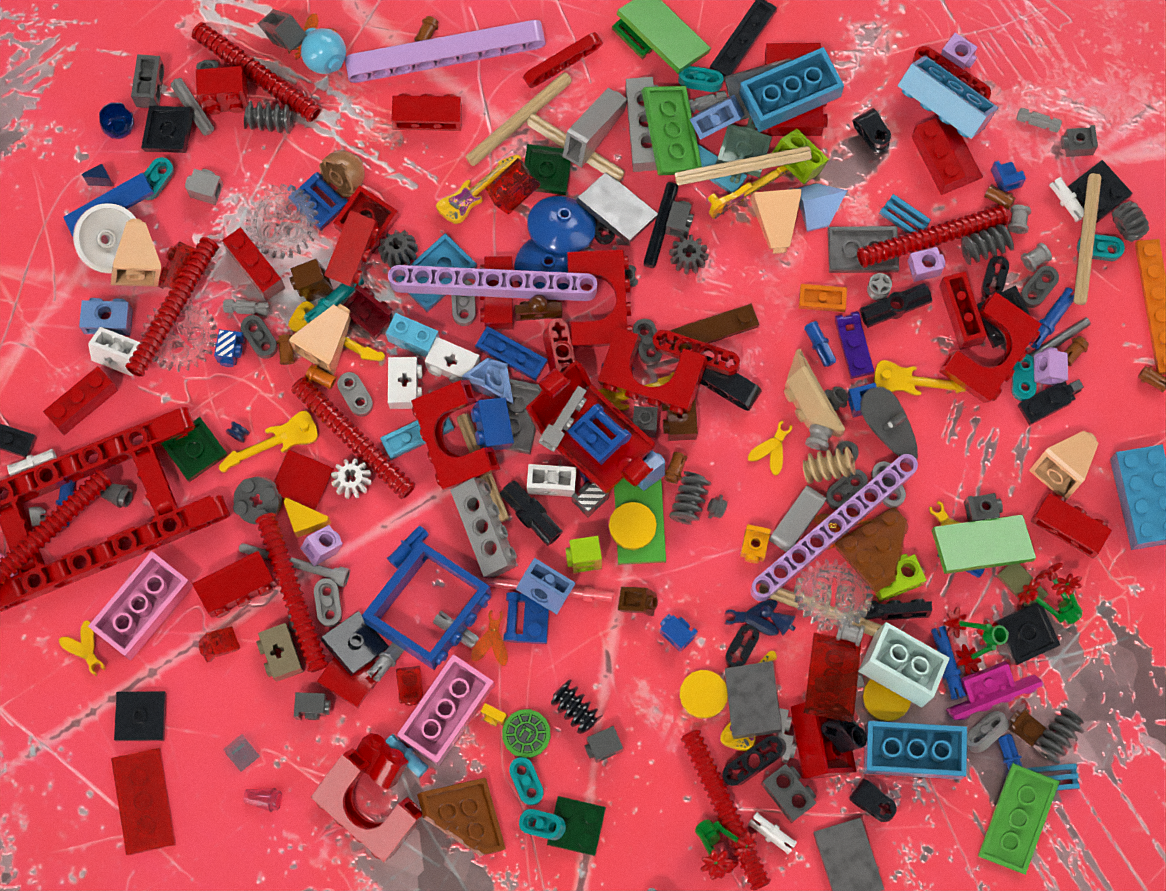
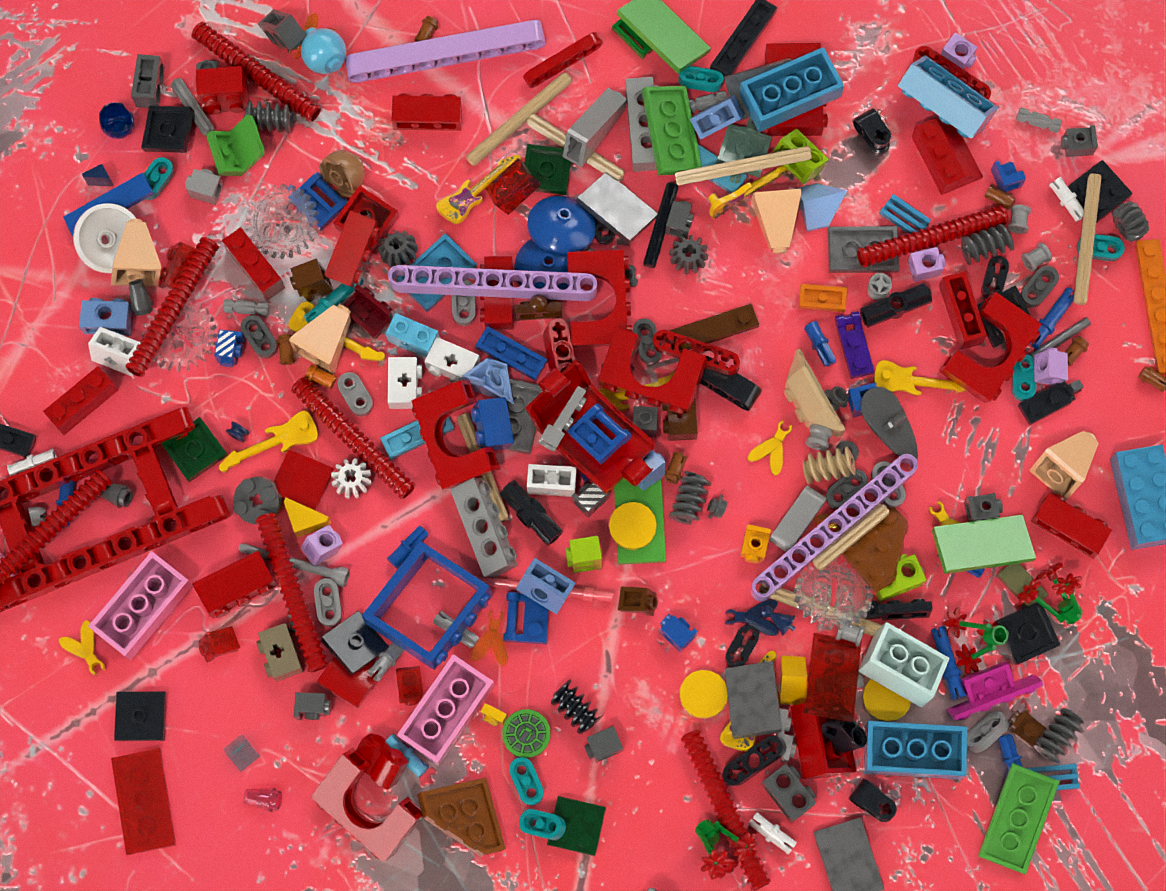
none -> dark grey cone [129,279,154,316]
none -> bright green bracket [206,115,264,176]
none -> yellow slope [779,656,807,705]
none -> tan axle [812,504,890,570]

